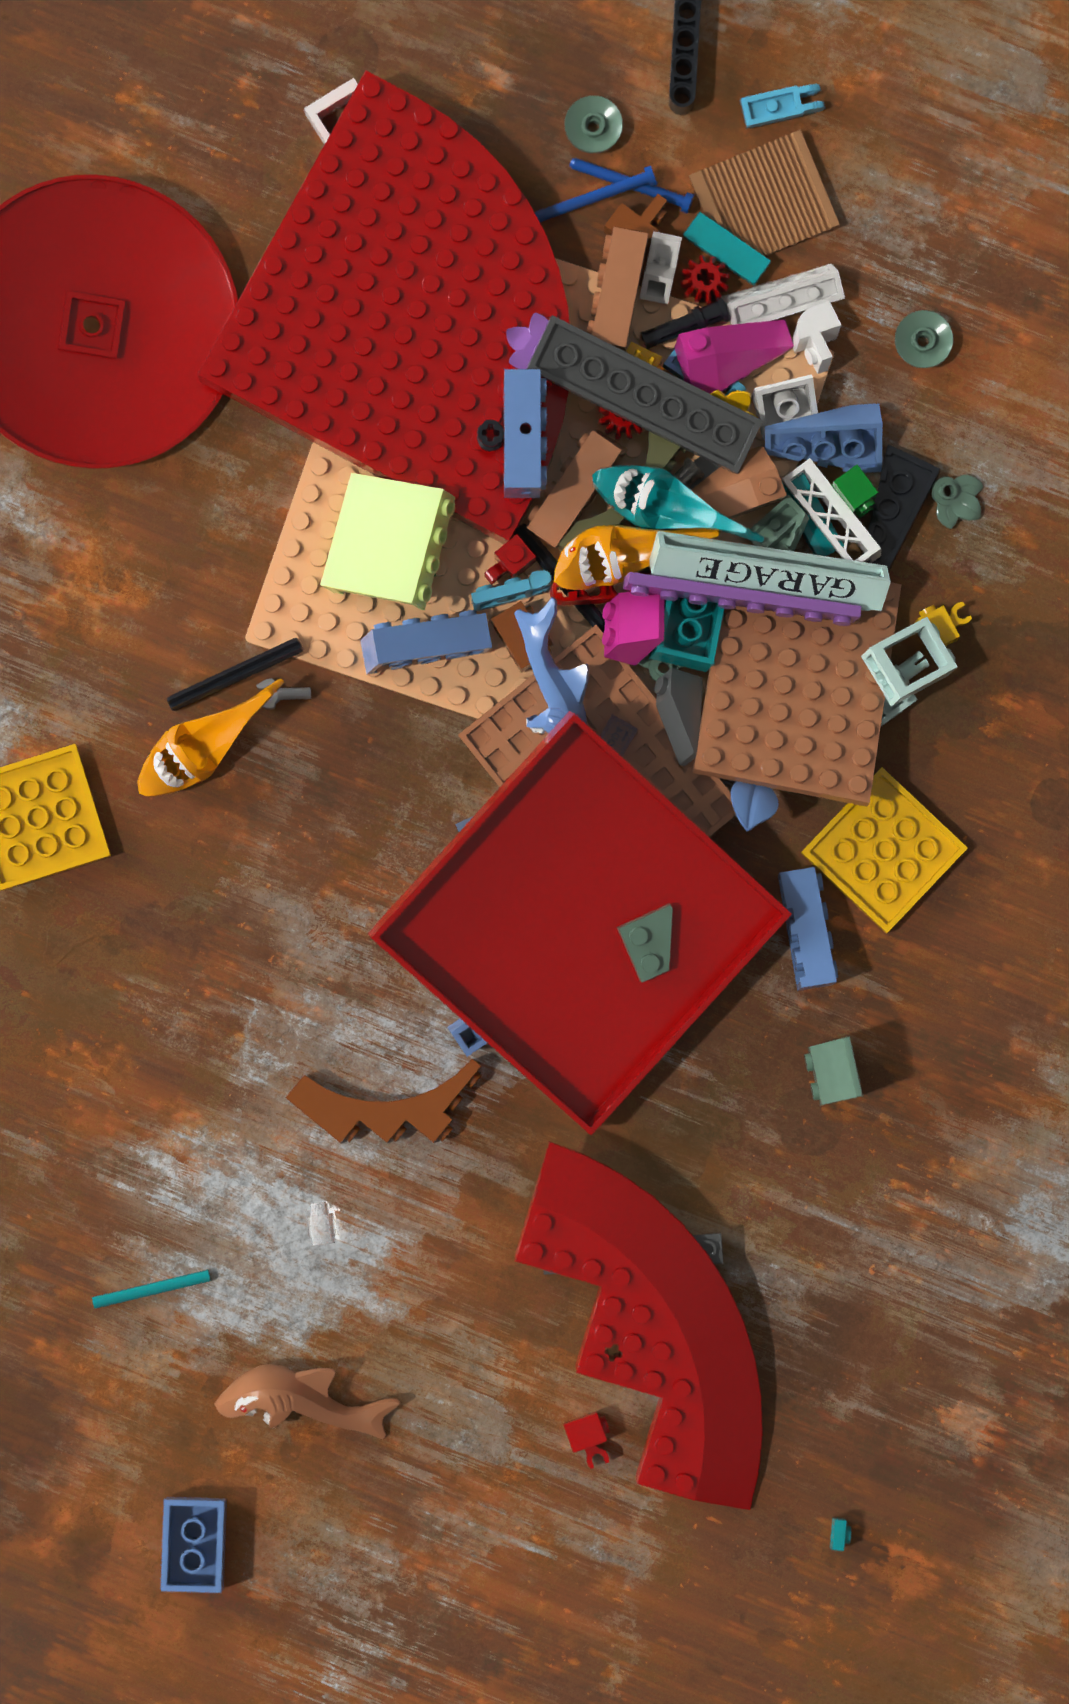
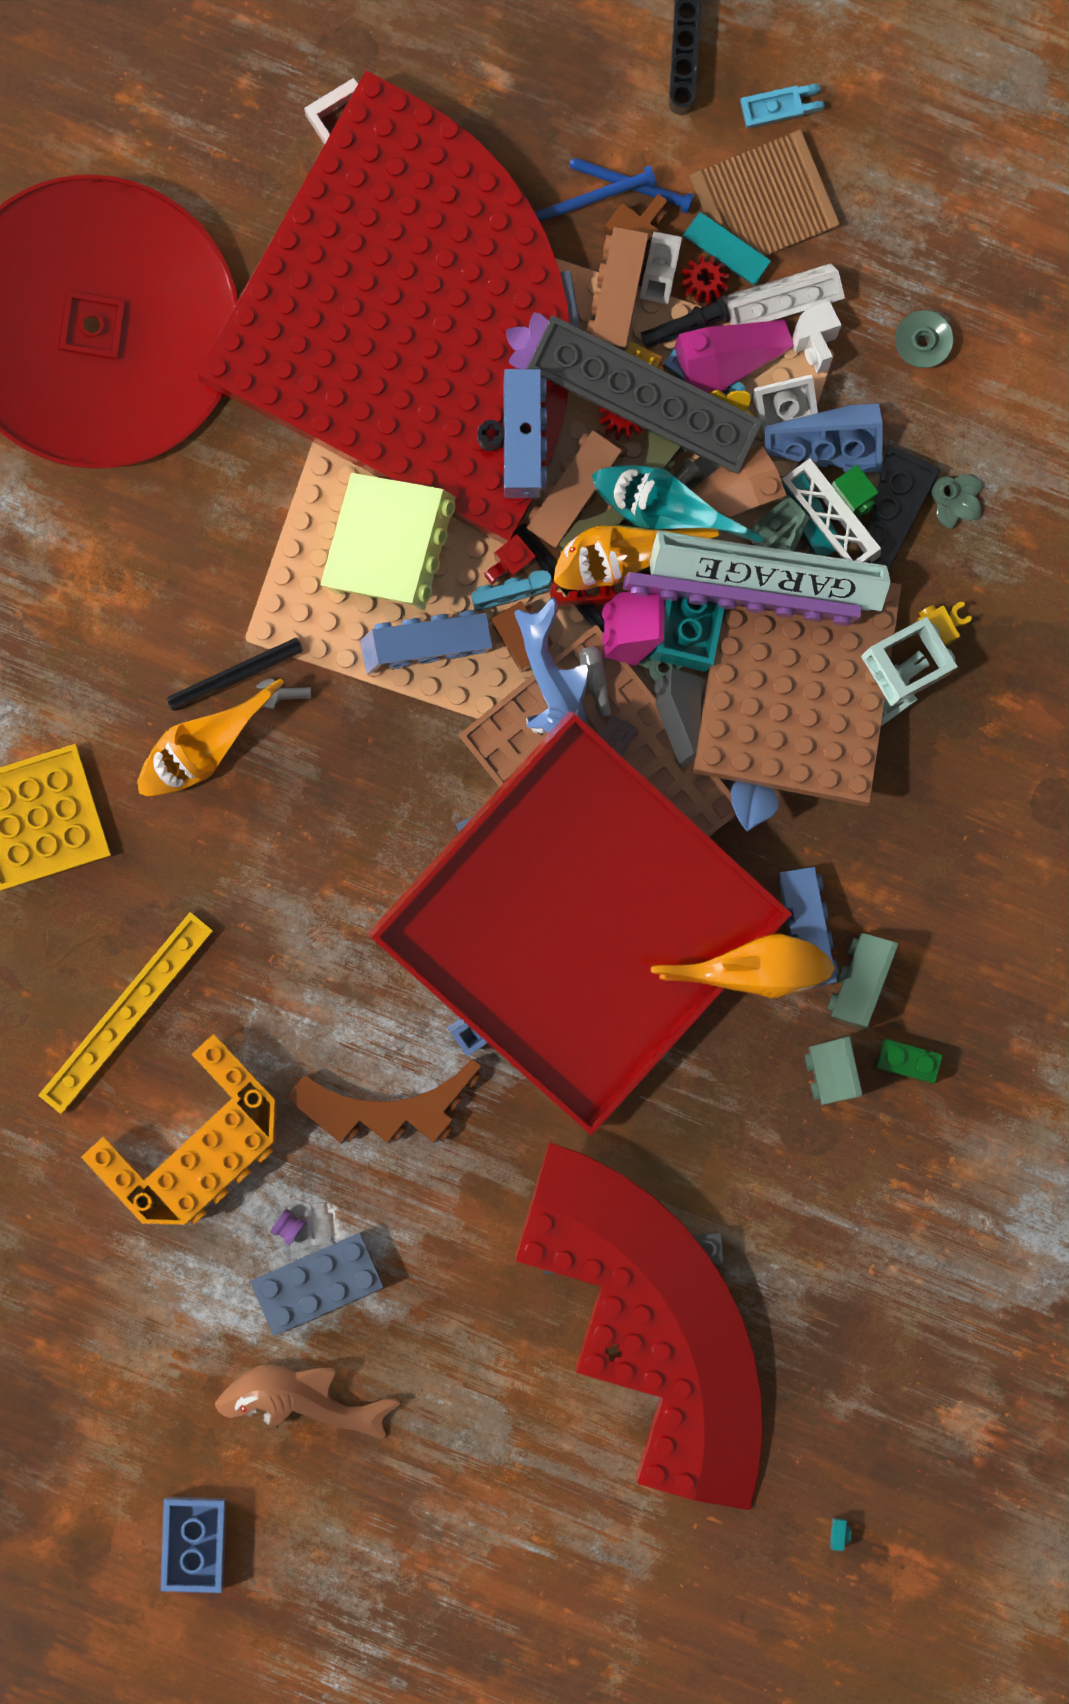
teal bar [92,1270,211,1309] -> none
red brick [563,1411,611,1469] -> none
sand green dish [565,96,623,153] -> none
sand green wing [617,904,673,982] -> none
yellow plate [801,767,968,934] -> none
none -> yellow plate [38,912,214,1114]
none -> light orange wedge [81,1034,277,1225]
none -> sand blue brick [250,1232,385,1336]
none -> medium lavender wheel [270,1208,306,1246]
none -> sand blue tile [560,271,580,329]
none -> light grey piece [579,646,612,718]
none -> light orange piece [651,934,835,998]
none -> sand green slope [827,933,898,1030]
none -> green brick [875,1039,942,1084]

